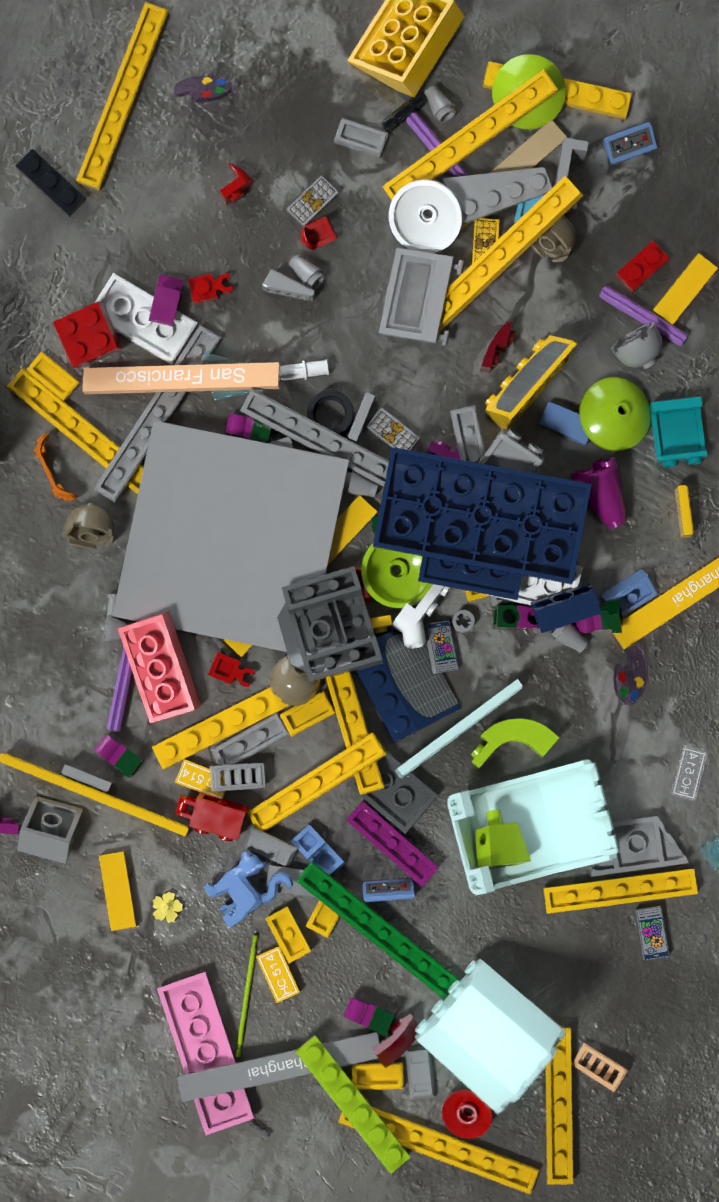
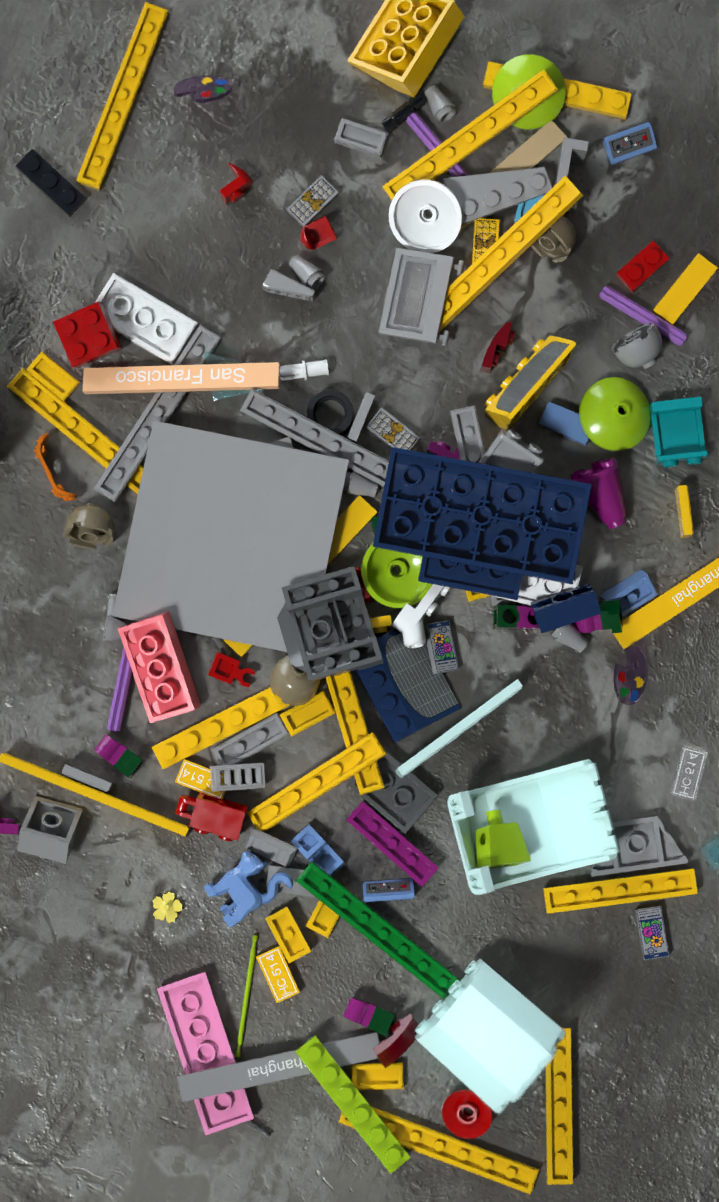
yellow tile [99,851,137,931] -> none
magenta slope [148,275,184,327] -> none
red plate [188,273,234,304] -> none
leg [224,414,273,443] -> none
light grey tile [405,1046,436,1100] -> none
light grey bush [452,610,475,633] -> none
lime arch [471,719,559,769] -> none
light nougat slope [571,1043,630,1092] -> none

